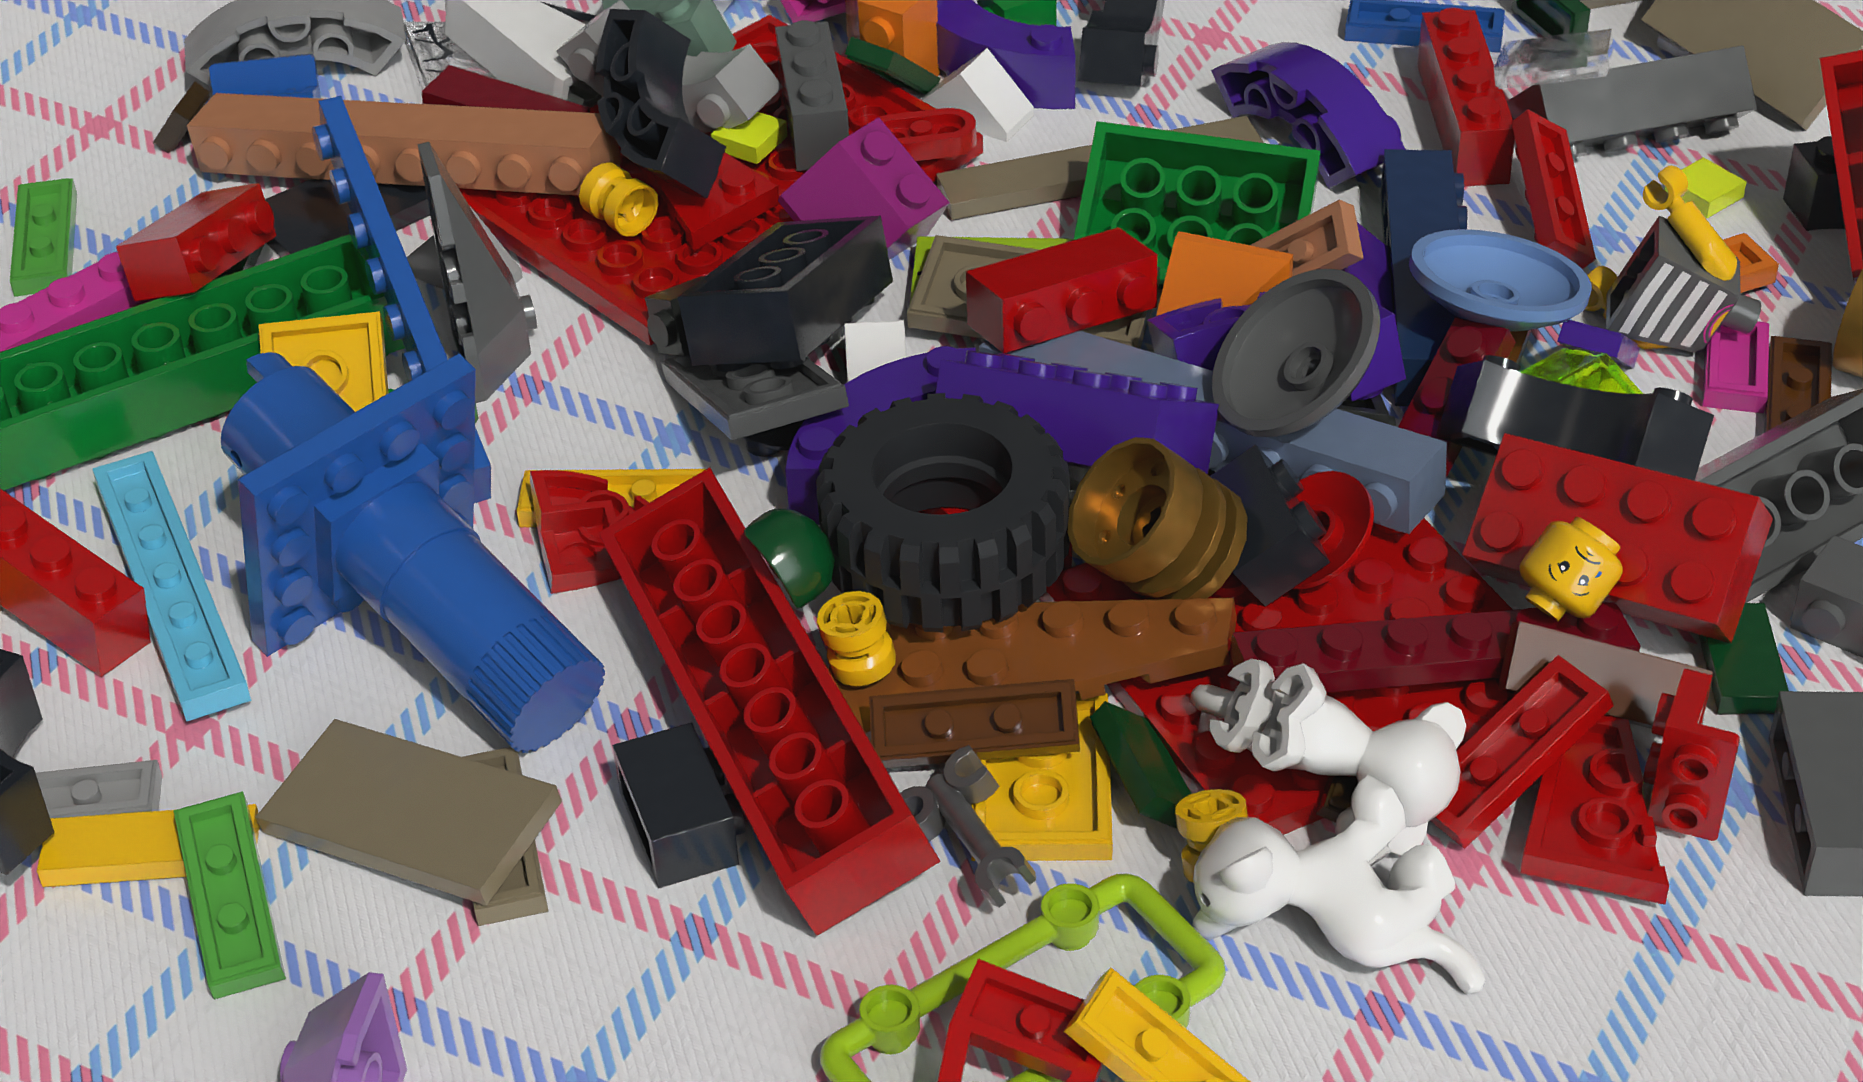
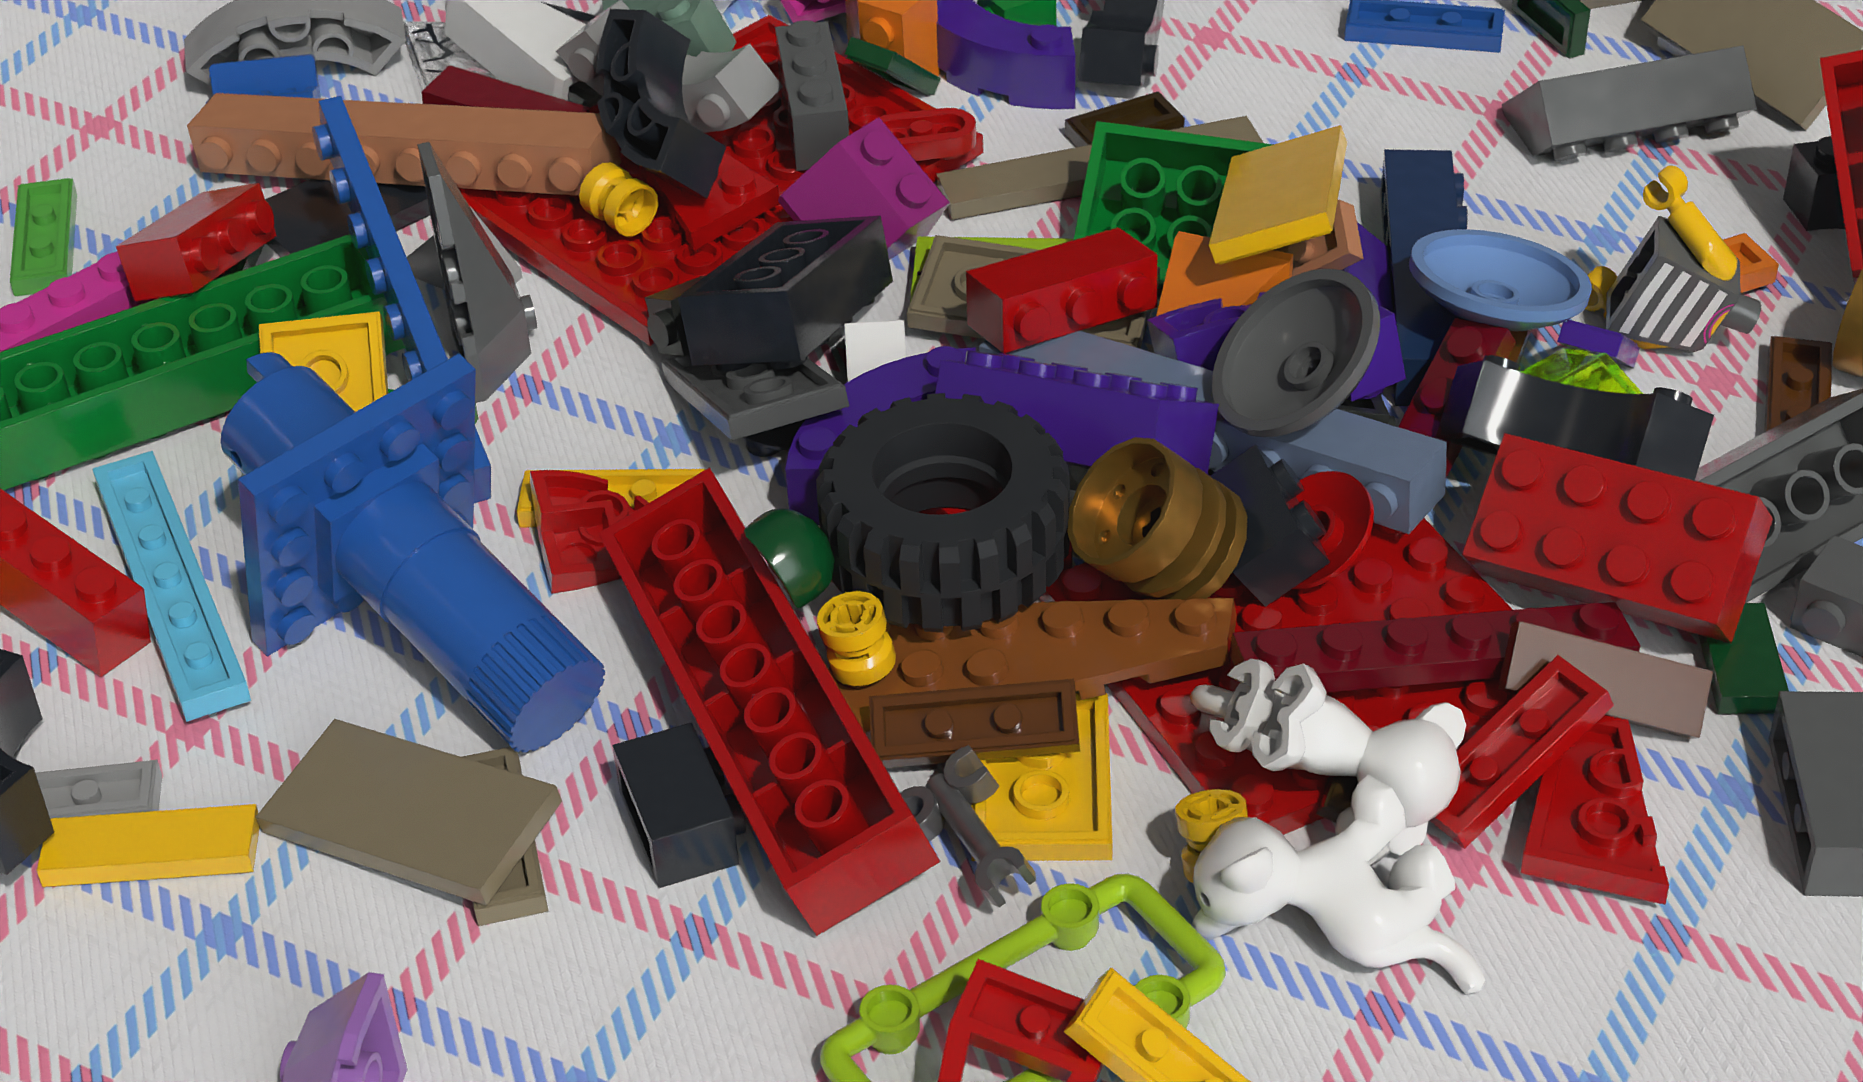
dark brown tile [153,81,211,153] -> none
bright green tile [173,791,286,1000] -> none
neon yellow tile [711,112,788,164] -> none
white slope [922,48,1034,142] -> none
dark green tile [1090,701,1191,829] -> none
dark purple brick [1211,42,1406,189] -> none
red brick [1417,8,1515,186] -> none
clear tile [1494,29,1613,89] -> none
red plate [1512,109,1596,269] -> none
yellow head [1519,516,1623,621] -> none
red bracket [1643,668,1740,841] -> none
neon yellow tile [1664,157,1747,219] -> none
dark pink tile [1702,321,1769,414] -> none
none -> dark brown tile [1065,91,1185,147]
none -> yellow tile [1209,125,1347,264]

